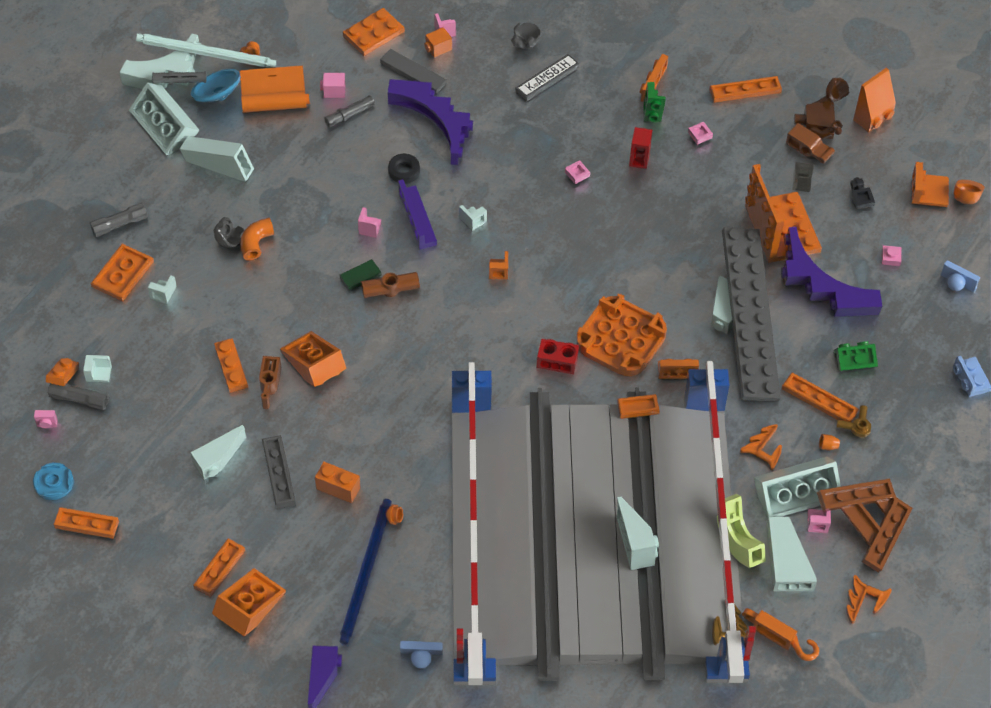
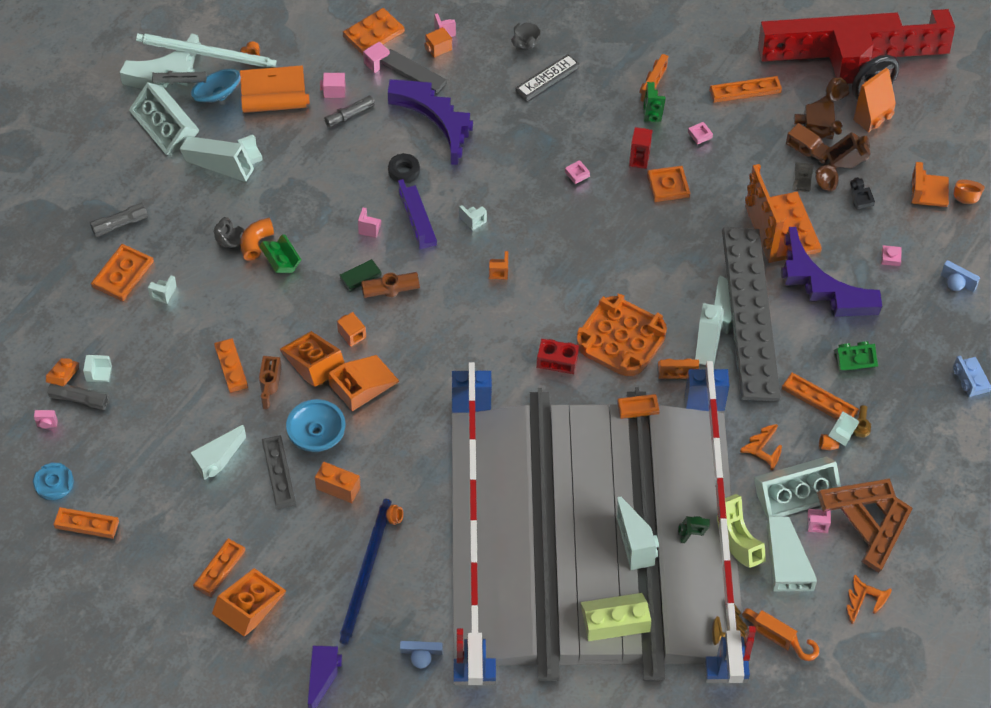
none -> light aqua panel [237,135,262,164]
none -> green bracket [259,234,301,273]
none -> dark azure dish [286,399,346,452]
none -> orange slope [328,355,399,411]
none -> orange brick [337,312,366,347]
none -> bright pink panel [363,41,390,73]
none -> yellowish green slope [581,593,651,641]
none -> orange tile [647,166,690,202]
none -> dark green bracket [678,516,710,543]
none -> light aqua slope [695,303,724,367]
none -> red piece [758,9,955,100]
none -> reddish brown torso [815,132,871,192]
none -> light aqua panel [828,412,859,446]

